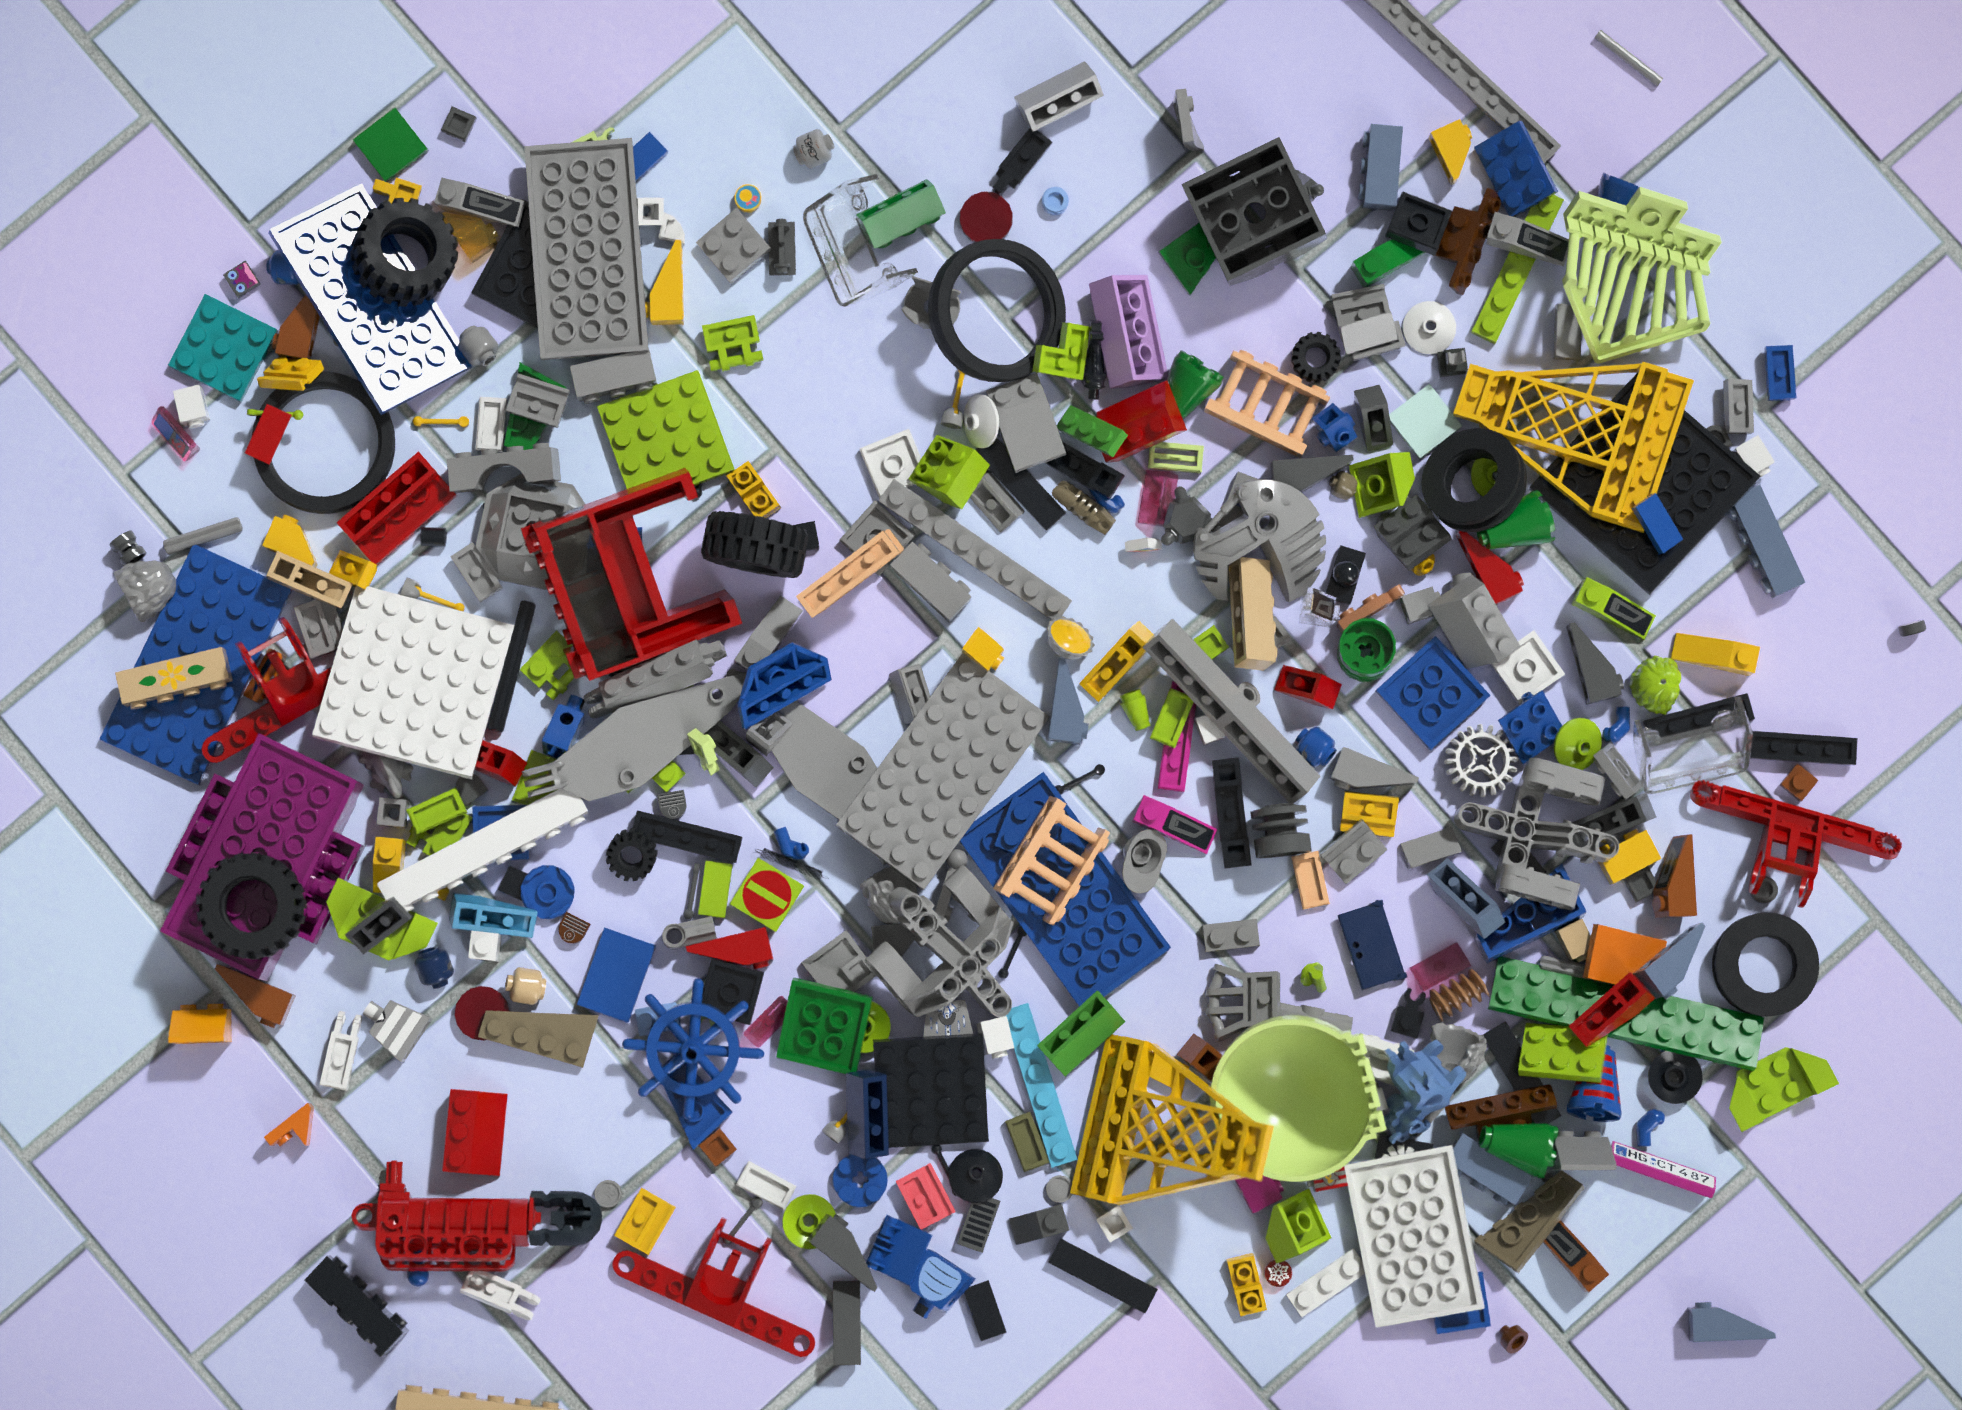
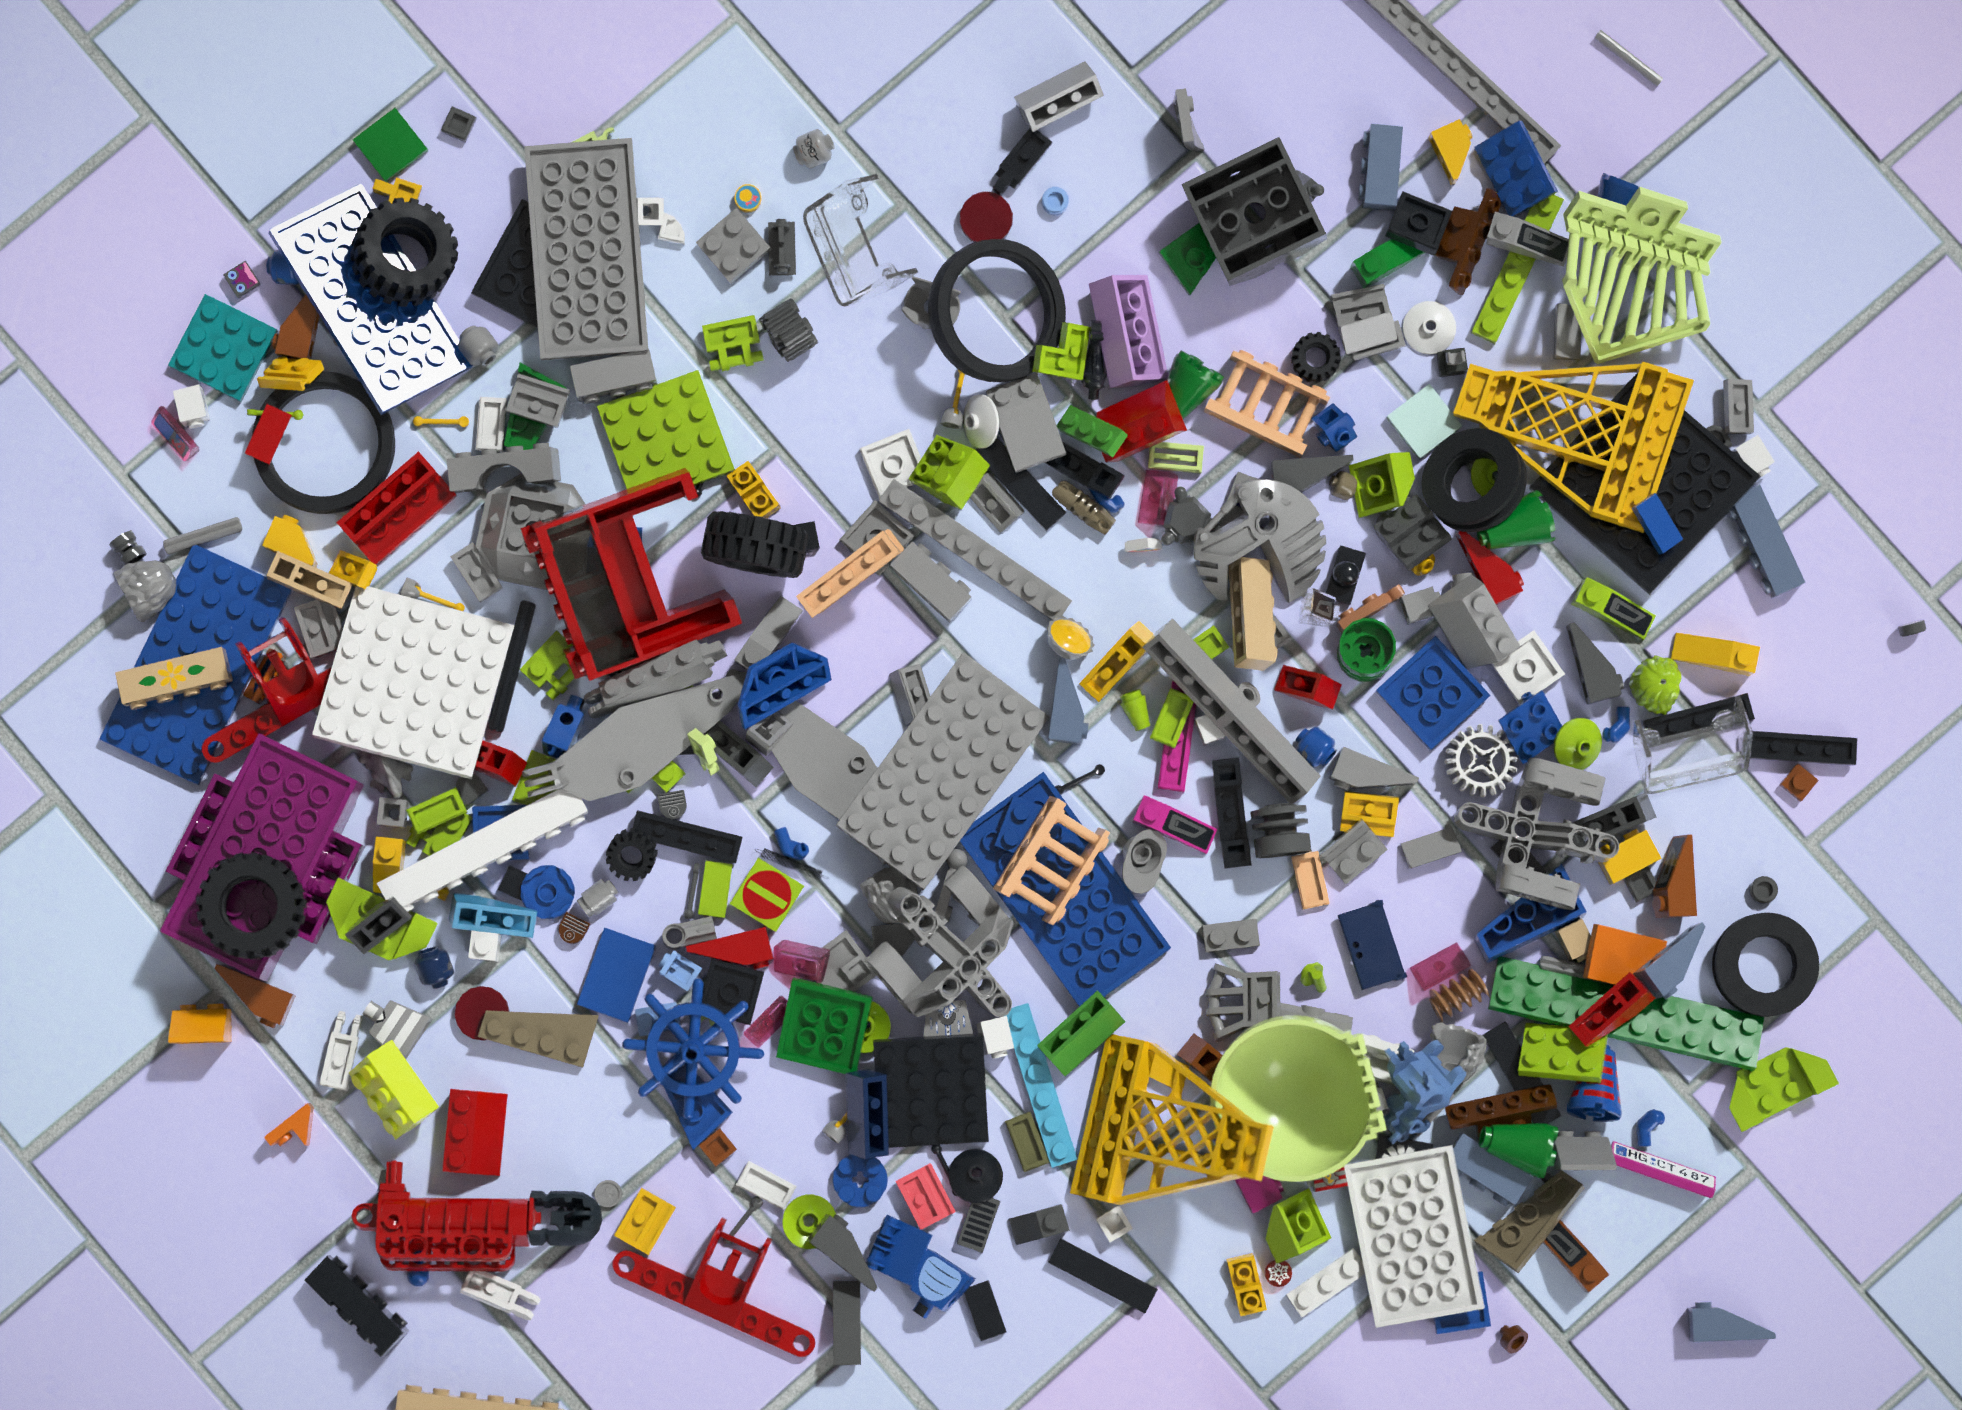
black hinge [420,527,447,547] -> none
slope [434,177,525,228] -> none
clear yellow slope [442,212,499,264] -> none
tan head [505,967,546,1005] -> none
blue tile [633,132,668,182] -> none
yellow slope [645,240,684,325] -> none
brick [856,179,946,249] -> none
yellow slope [962,627,1005,671] -> none
black hinge [998,926,1027,979] -> none
light grey piece [1046,1175,1072,1203] -> none
dark grey slope [1354,384,1393,452] -> none
black plate [1390,988,1426,1039] -> none
sand blue brick [1427,858,1505,939] -> none
light grey plate [1593,742,1643,799] -> none
black dish [1648,1051,1703,1104] -> none
red piece [1690,780,1902,908] -> none
blue plate [1764,345,1797,401] -> none
none -> neon yellow brick [349,1040,439,1140]
none -> light grey brick [577,878,619,918]
none -> light blue bracket [658,951,703,991]
none -> dark grey brick [759,298,818,362]
none -> clear pink slope [774,940,830,982]

